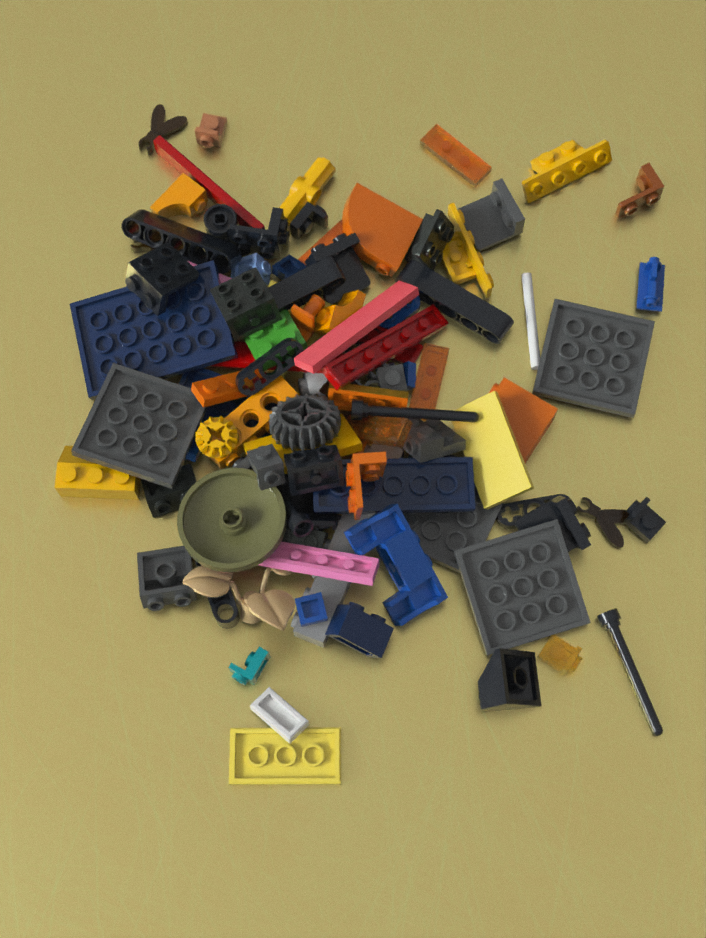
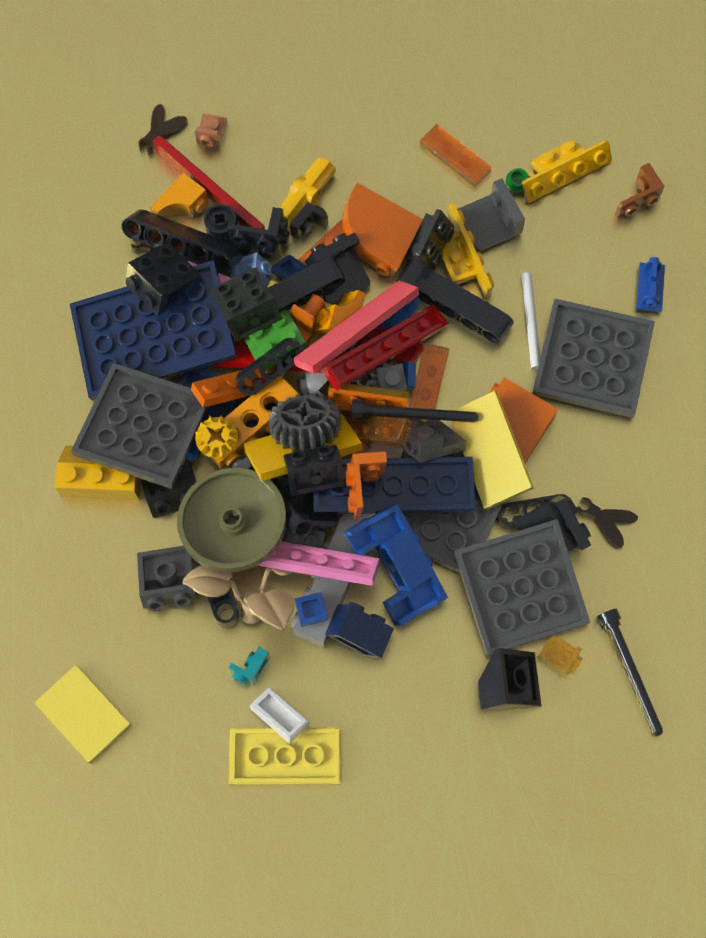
dark grey bracket [246,444,286,490] -> none
black bracket [623,497,666,543] -> none
none -> light yellow tile [35,665,131,764]
none -> green plate [505,168,530,193]

